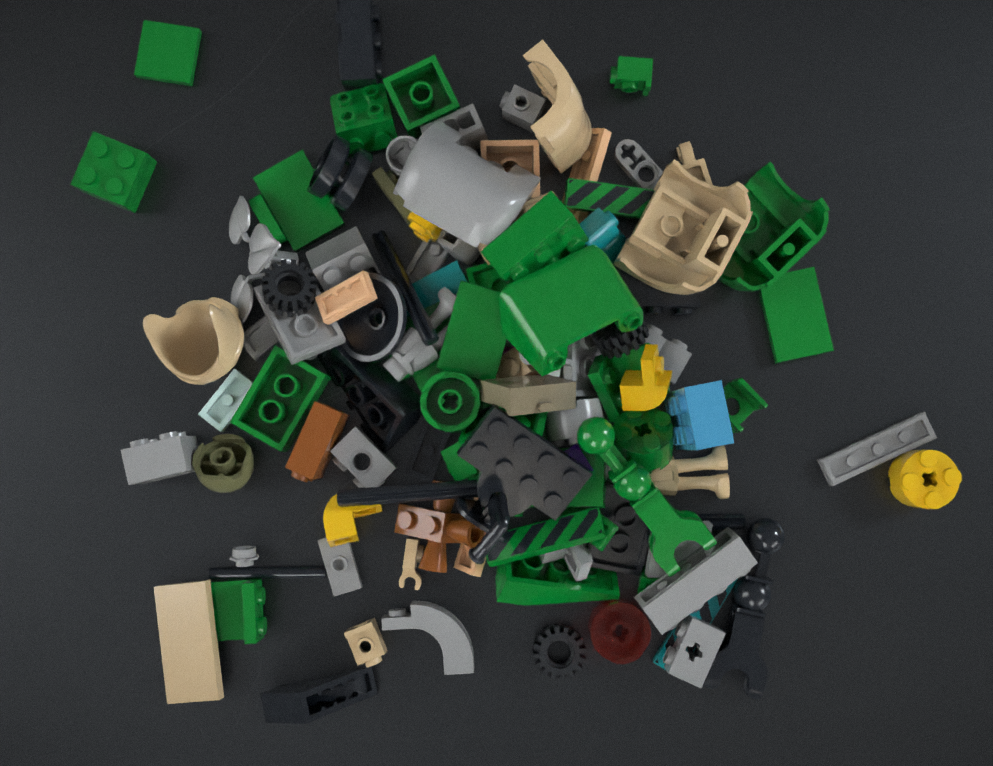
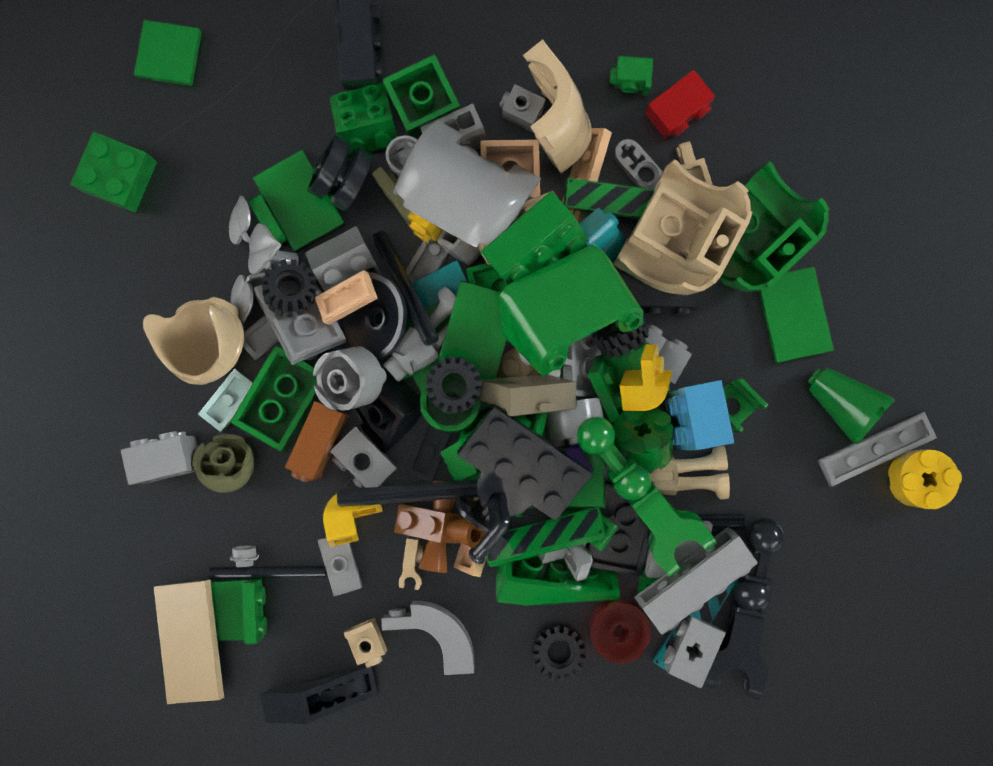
none -> light grey brick [313,346,386,411]
none -> black tyre [426,357,482,413]
none -> red brick [645,70,715,139]
none -> green cone [808,367,895,445]

